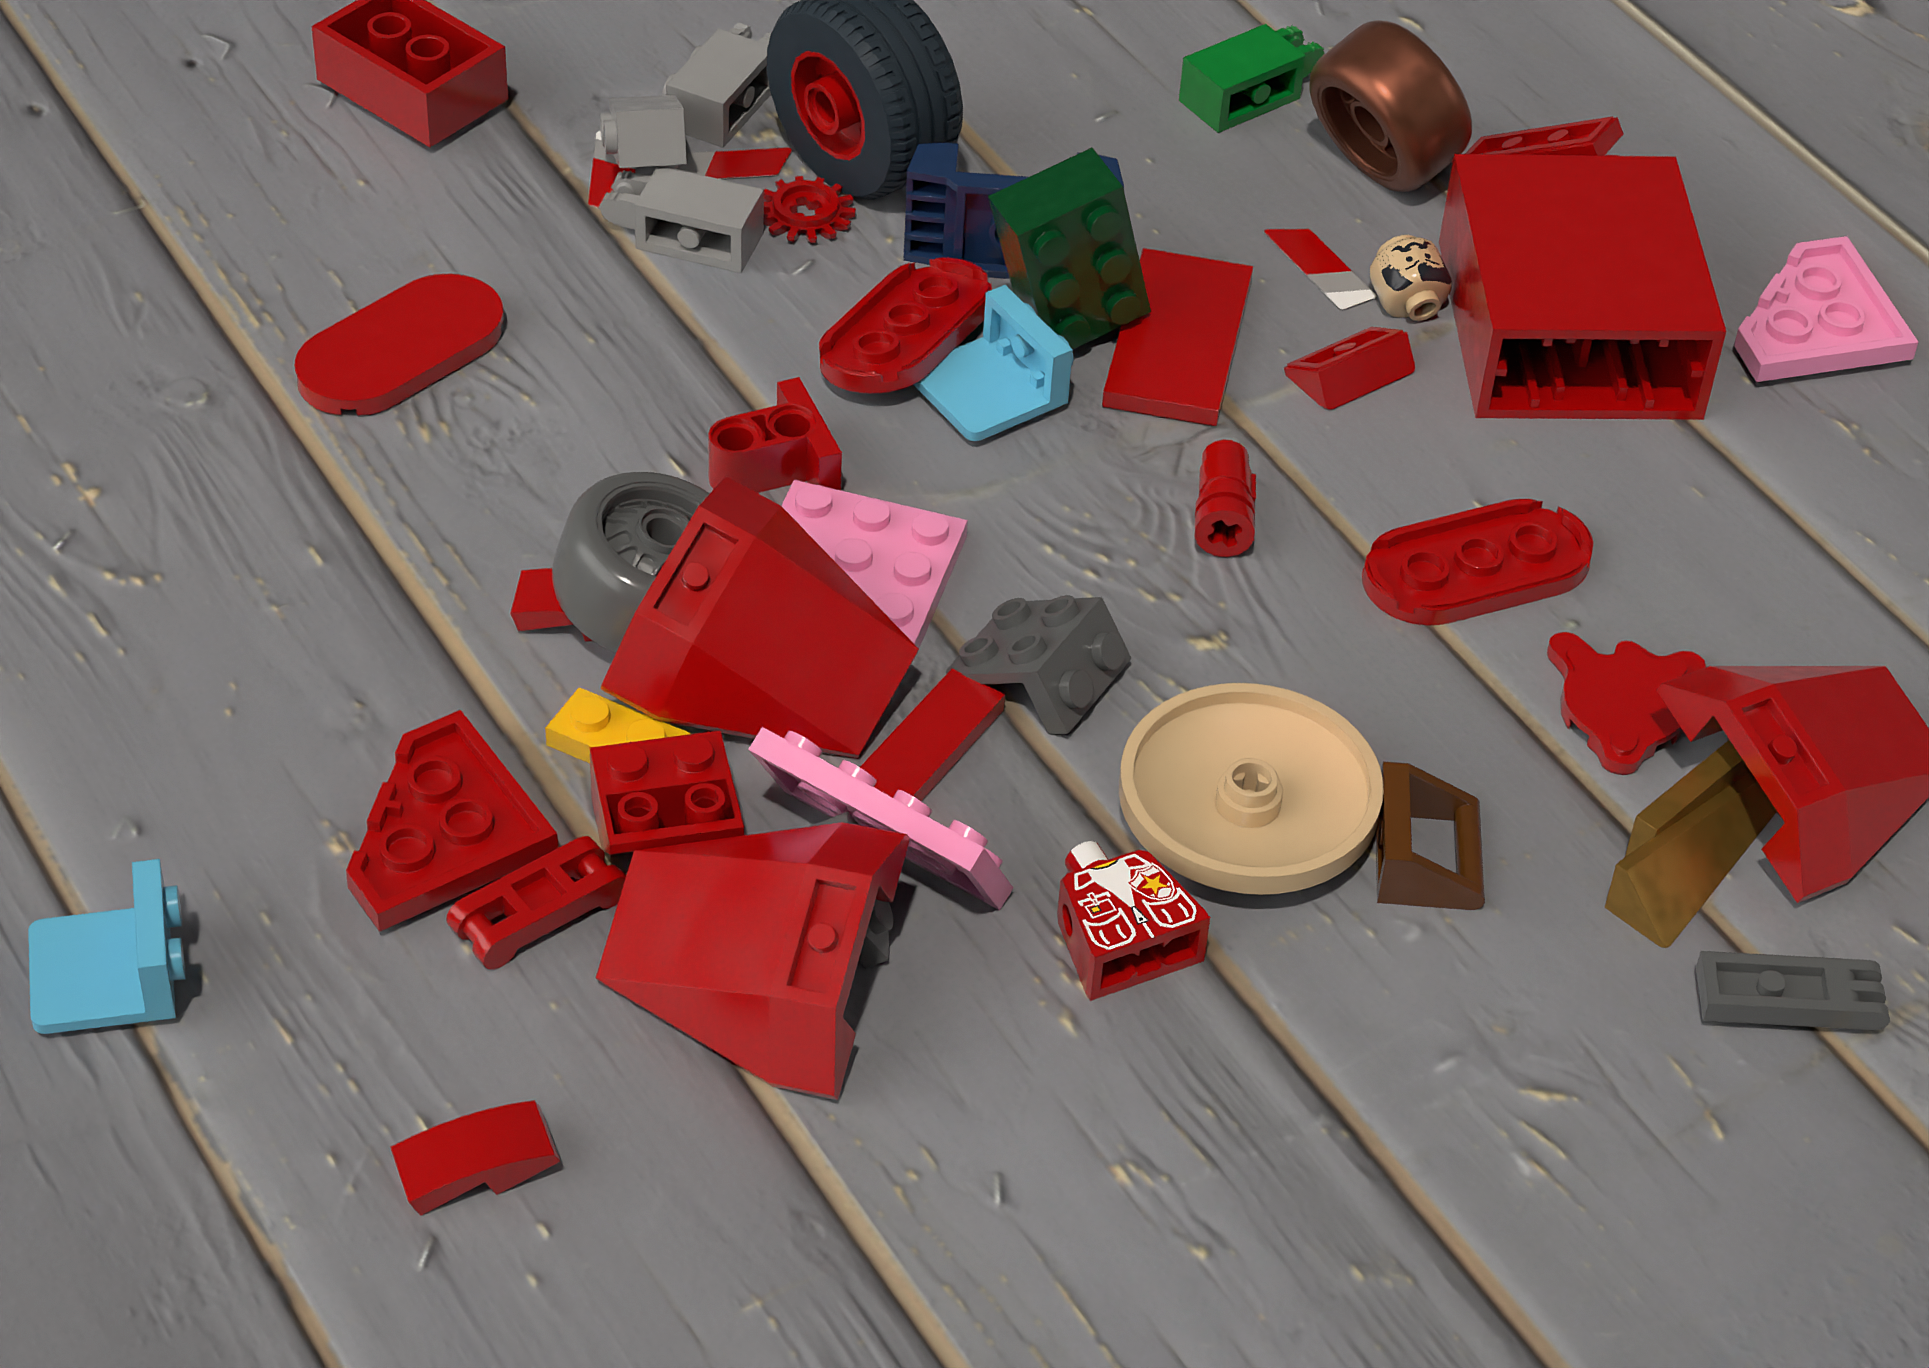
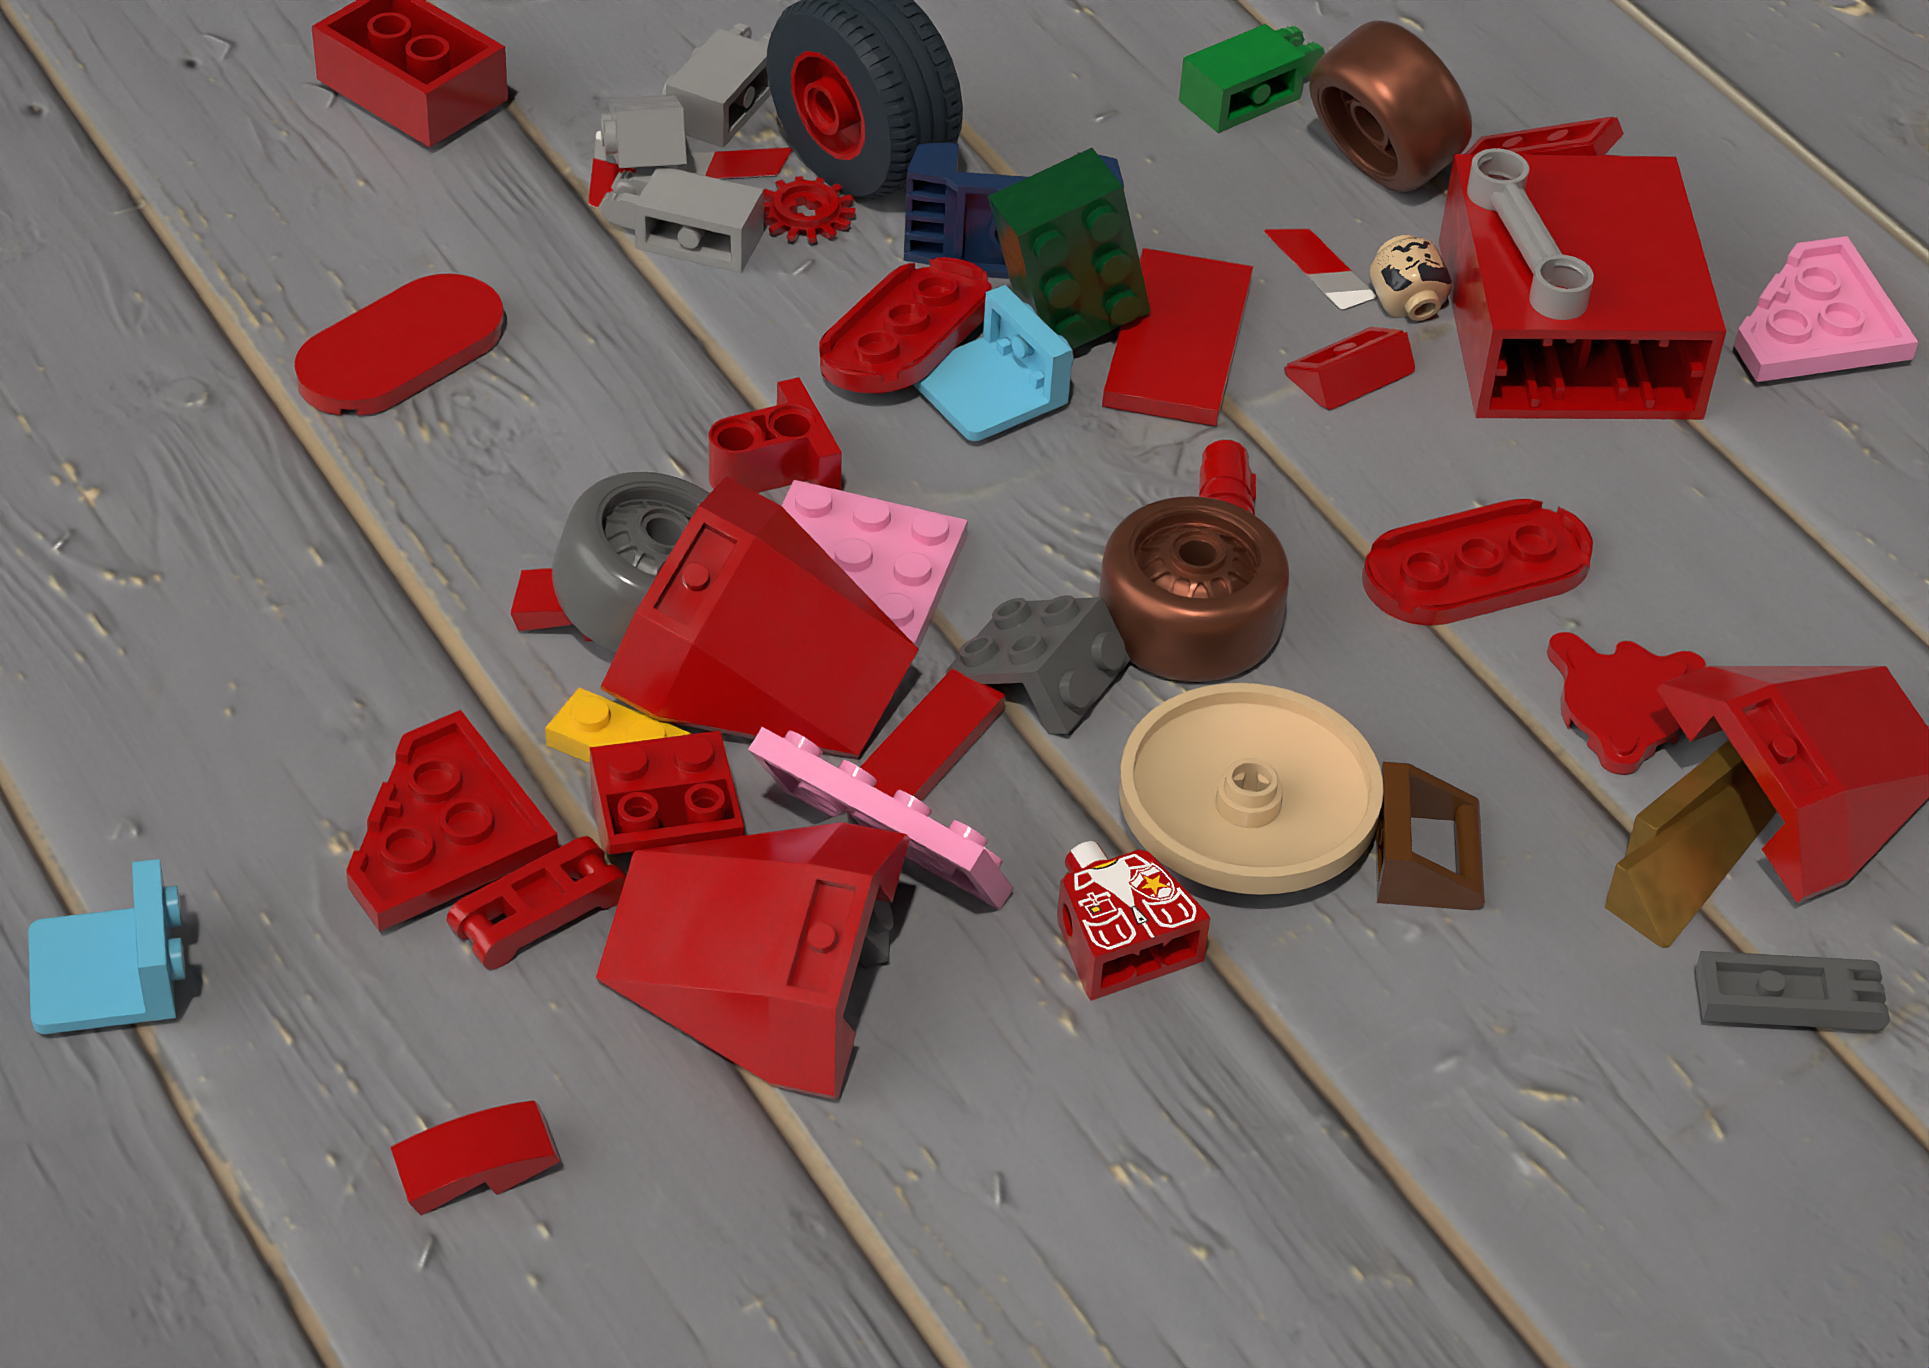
none -> copper wheel [1099,496,1289,682]
none -> light grey piece [1467,148,1594,320]

